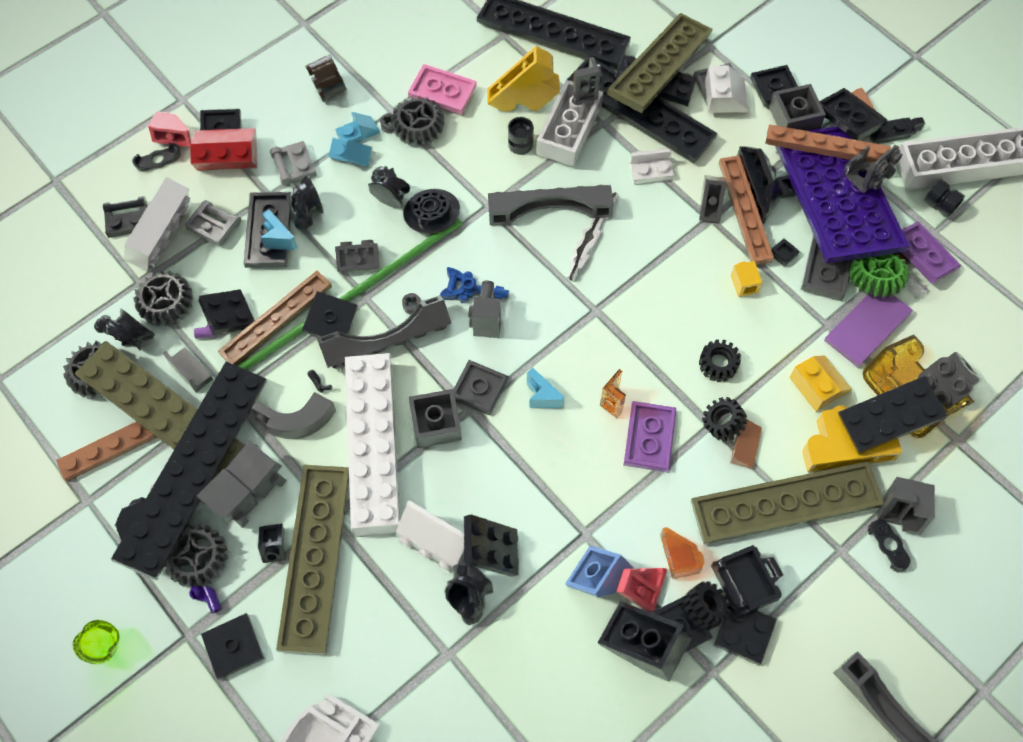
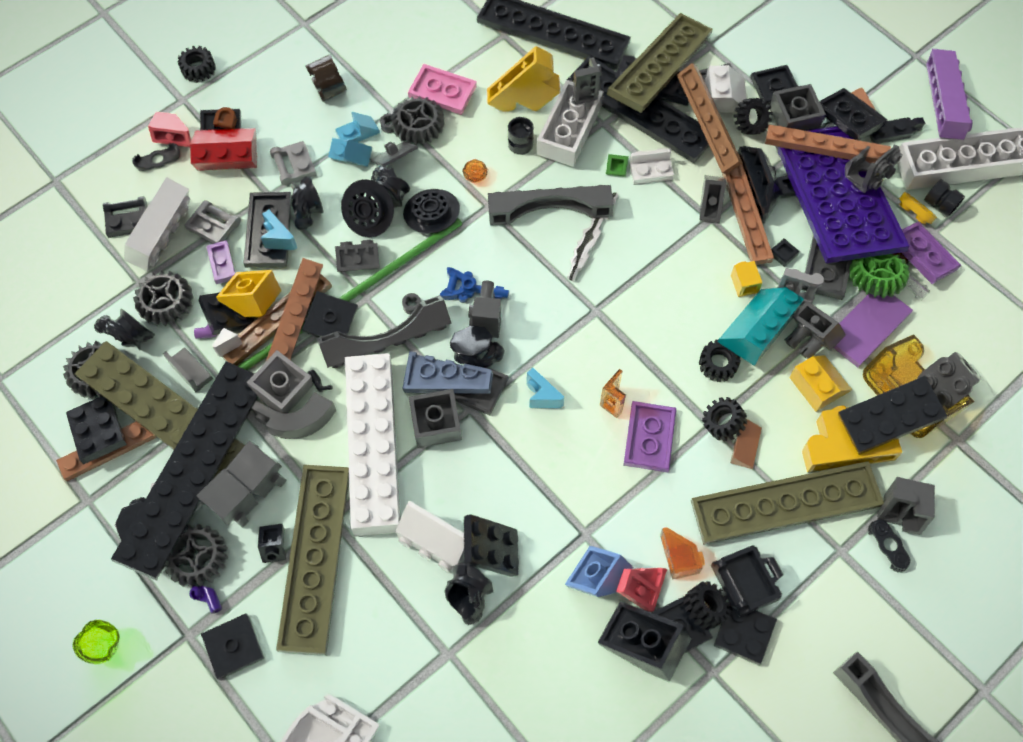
none -> black plate [66,396,127,465]
none -> black tyre [177,45,216,83]
none -> plate [206,240,235,285]
none -> white slope [212,328,242,357]
none -> dark orange tile [213,107,237,129]
none -> yellow slope [216,270,282,317]
none -> light grey slope [247,350,313,413]
none -> nougat plate [266,258,323,361]
none -> black wheel [341,179,394,238]
none -> dark grey piece [370,141,418,167]
none -> sand blue wing [402,351,493,393]
none -> black piece [450,326,505,368]
none -> clear orange plate [462,159,488,183]
none -> bright green slope [606,154,629,177]
none -> medium nougat plate [677,63,742,174]
none -> teal slope [717,287,804,366]
none -> black tyre [733,98,773,135]
none -> light grey plate [777,268,824,304]
none -> dark grey brick [784,301,846,359]
none -> yellow plate [899,192,937,225]
none -> medium lavender brick [926,48,973,140]

